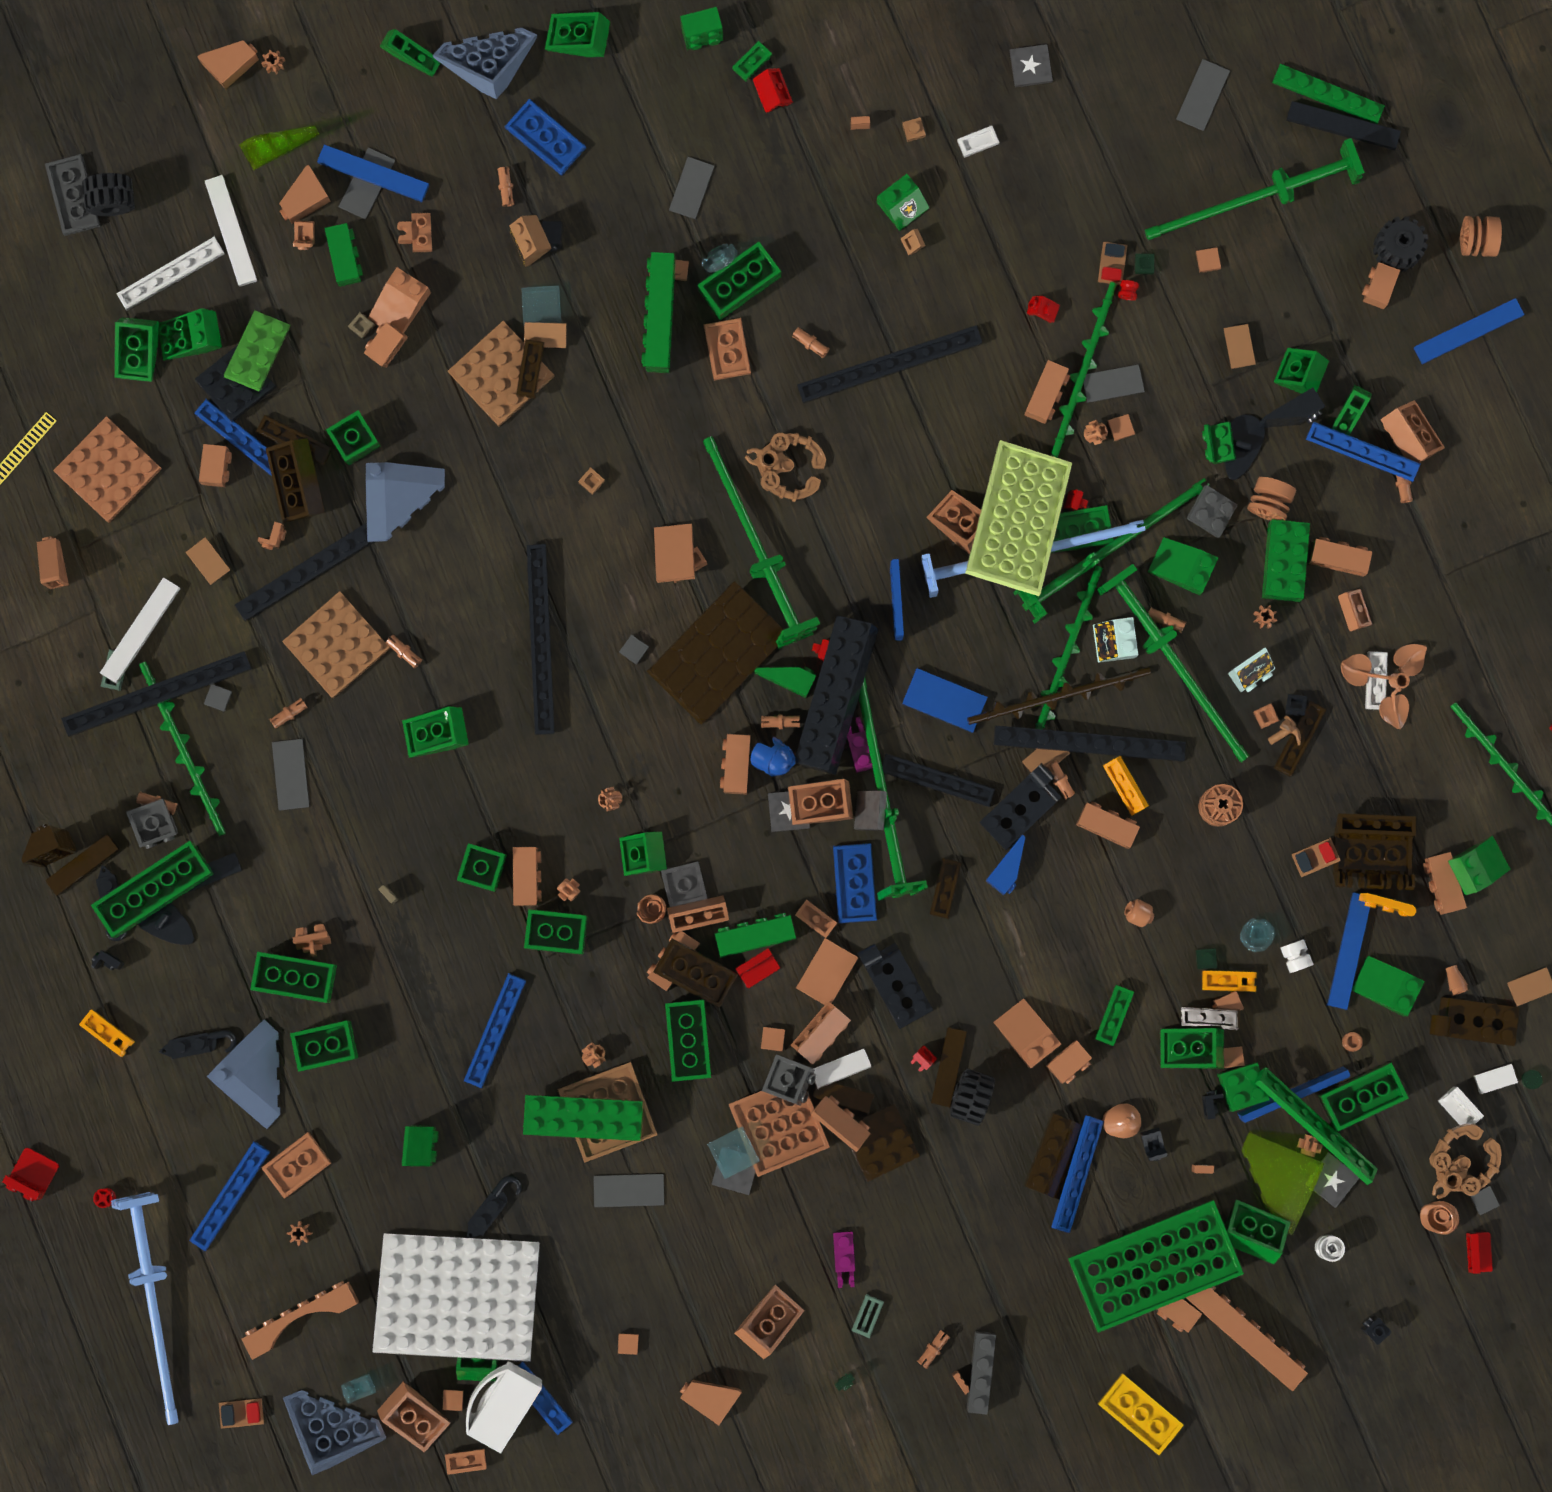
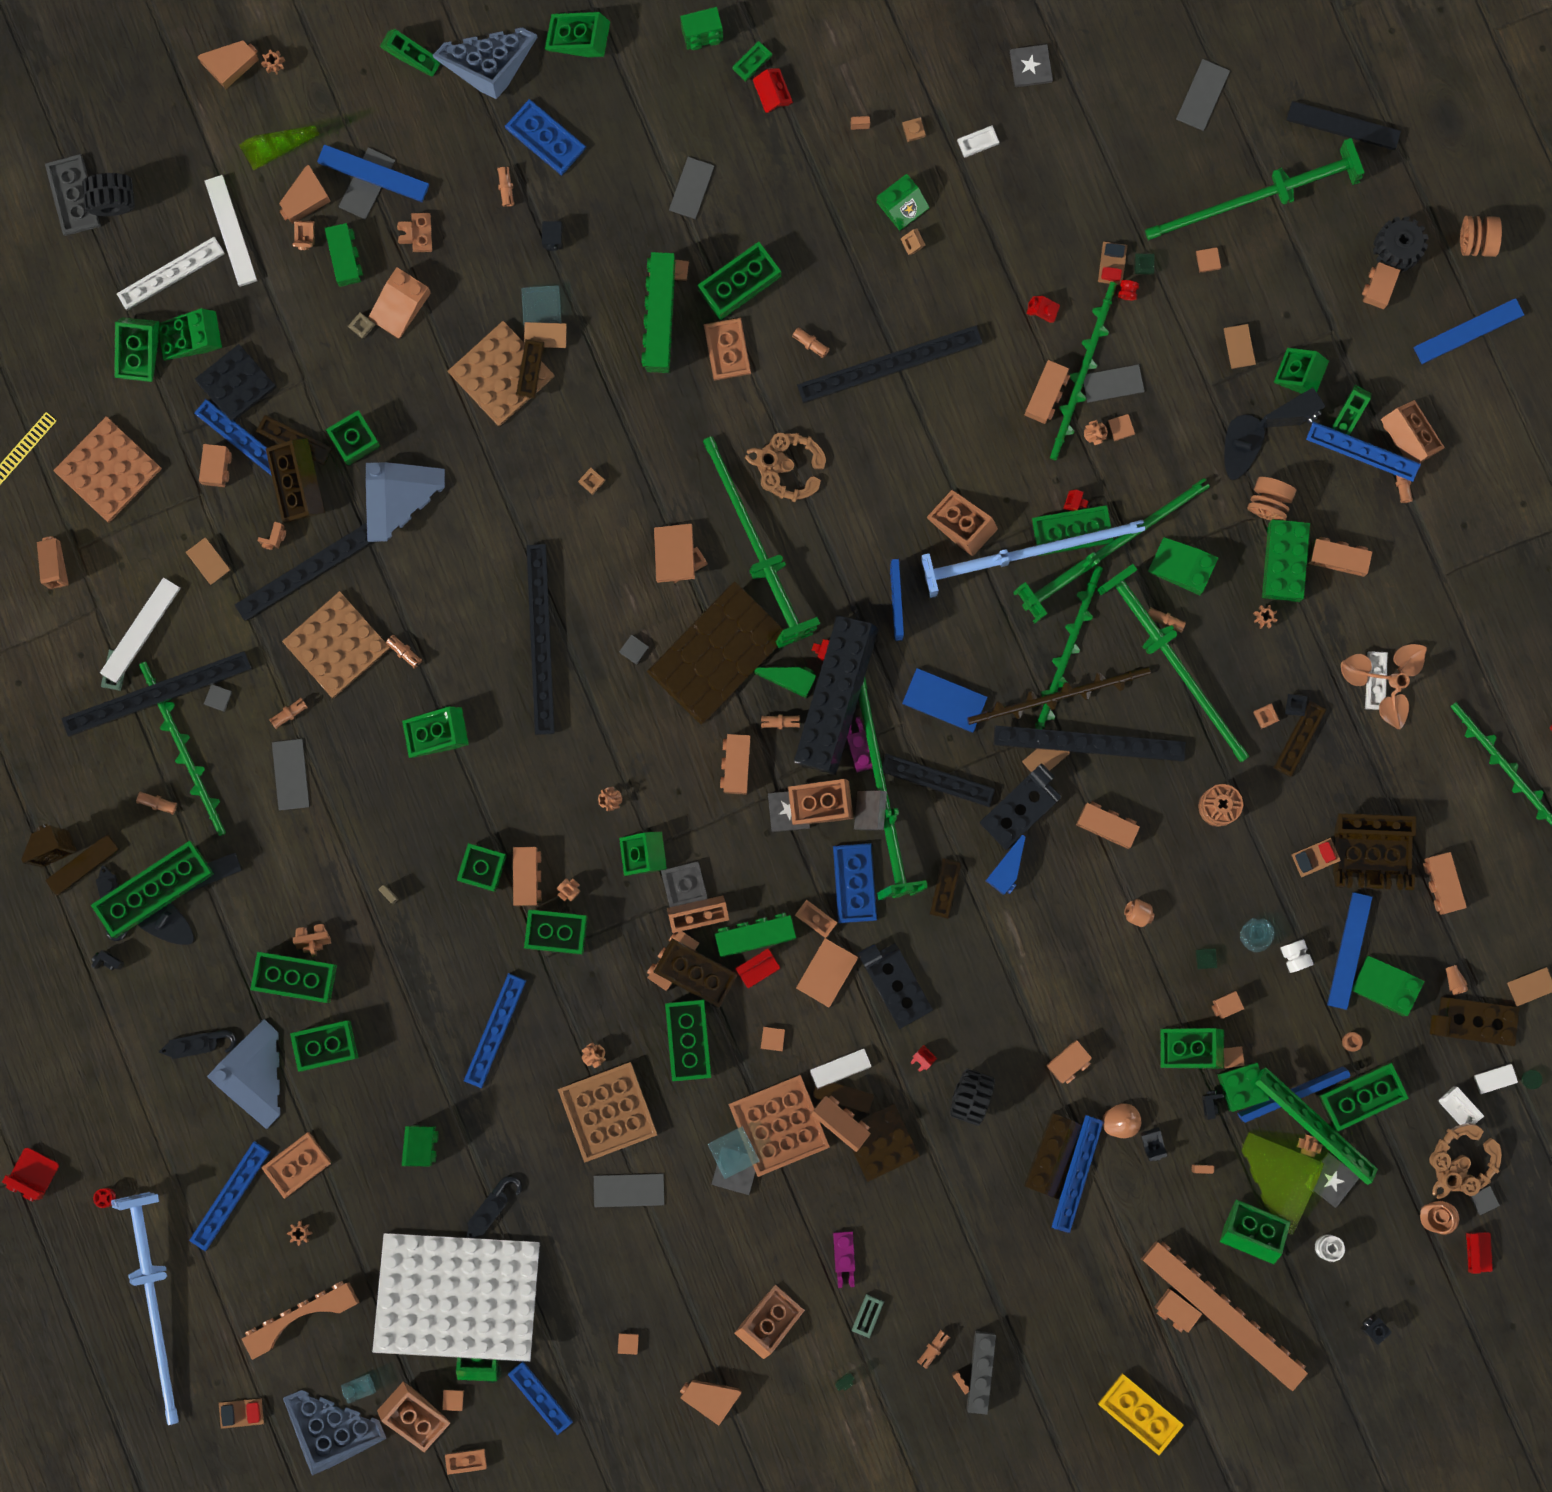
light orange plate [79,1009,135,1057] -> none
dark grey plate [126,798,178,849] -> none
bright green plate [224,310,290,392] -> none
nougat brick [364,322,408,368] -> none
white piece [466,1361,542,1453] -> none
medium nougat slope [509,215,552,267] -> none
green brick [523,1095,644,1141] -> none
nougat hair [637,894,666,924] -> none
clear light blue tile [702,244,738,273] -> none
blue helmet [751,737,796,776] -> none
dark grey plate [762,1054,816,1106] -> none
nougat brick [791,1001,851,1064] -> none
dark brown tile [931,1027,967,1108] -> none
yellowish green plate [965,440,1072,596] -> none
nougat slope [993,998,1061,1068] -> none
nougat pin [1046,760,1075,799] -> none
green piece [1068,1200,1244,1333] -> none
slope [1093,617,1138,663] -> none
green plate [1095,985,1134,1046] -> none
light orange plate [1103,756,1149,816] -> none
tile [1181,1006,1240,1030] -> none
dark grey plate [1186,485,1238,538] -> none
green bracket [1202,422,1236,464] -> none
light orange plate [1202,971,1257,992] -> none
slope [1228,648,1275,692] -> none
medium nougat plant [1268,716,1301,745] -> none
green plate [1272,64,1385,124] -> none
nougat slope [1338,589,1372,631] -> none
light orange plate [1358,893,1416,916] -> none
green slope [1448,835,1511,895] -> none

